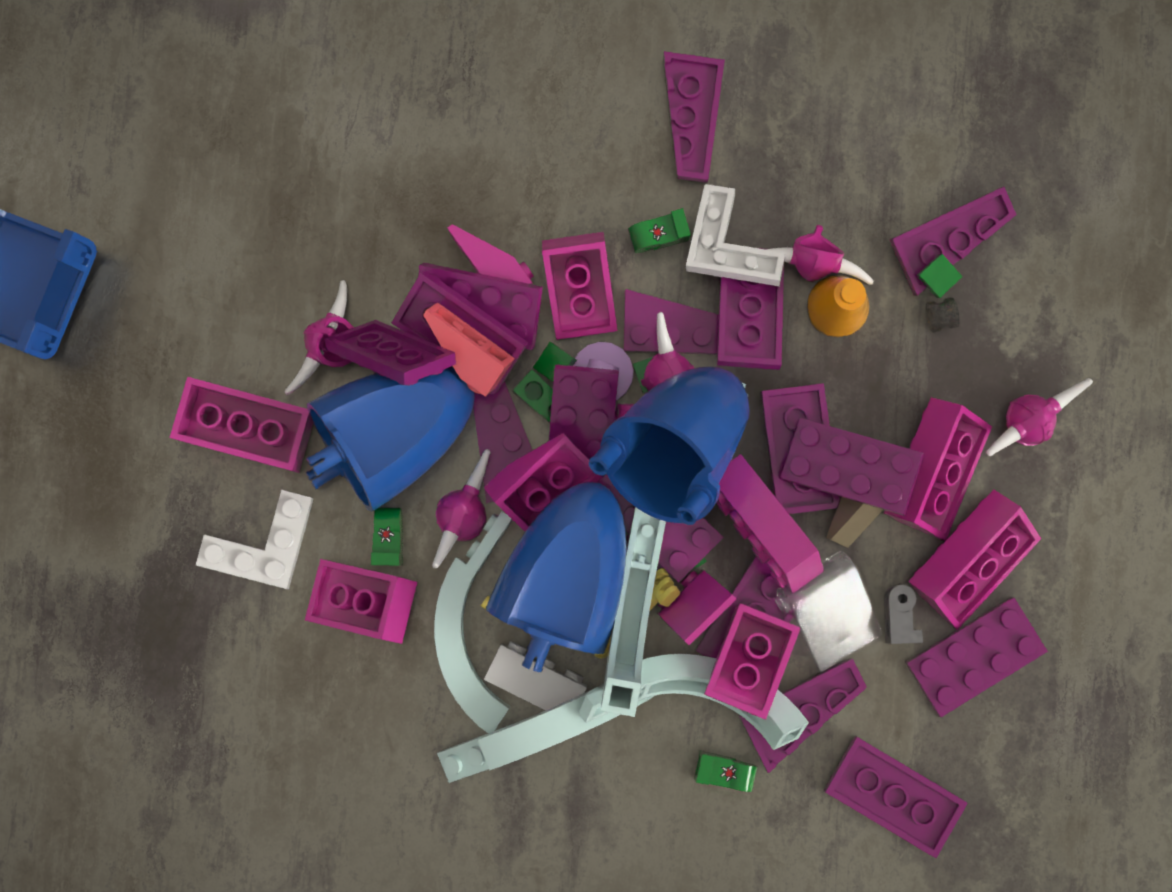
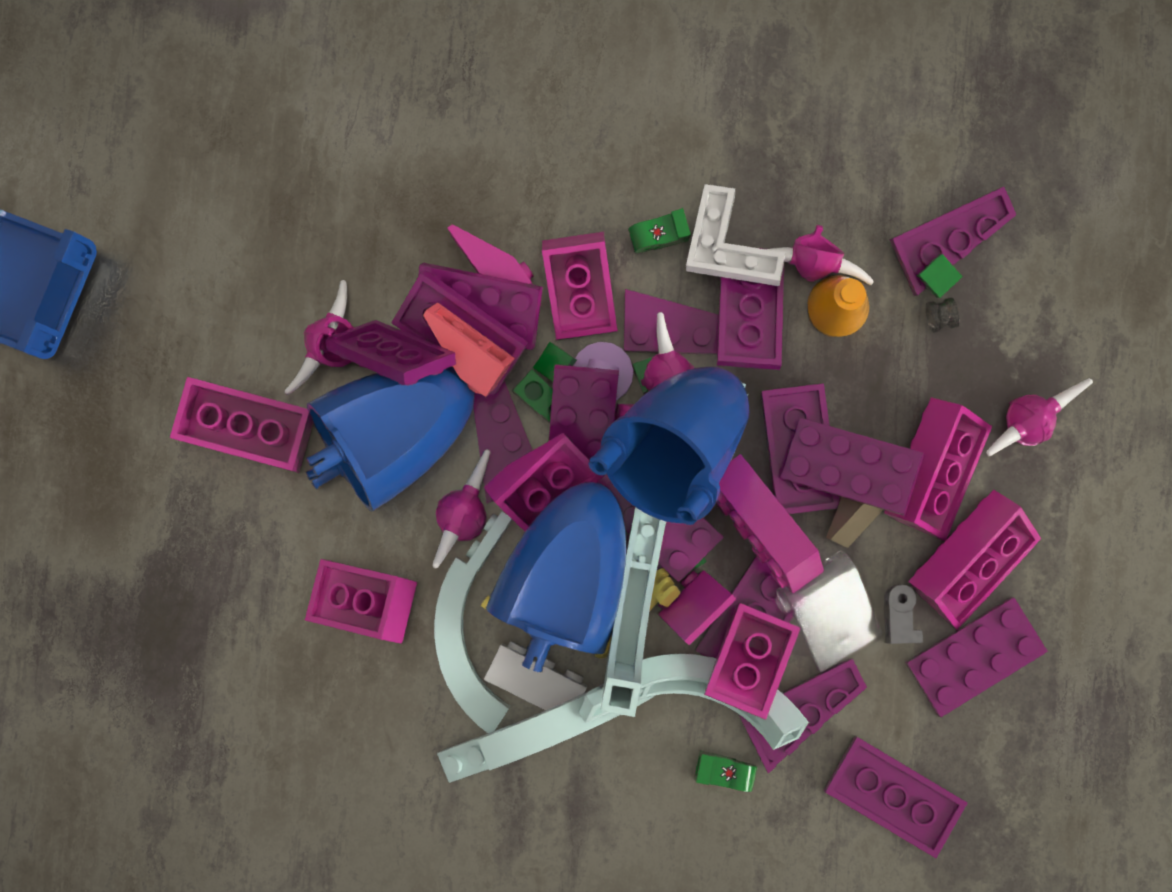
white plate [196,490,314,589] -> none
green leg [371,507,403,566] -> none
magenta wing [663,51,725,183] -> none

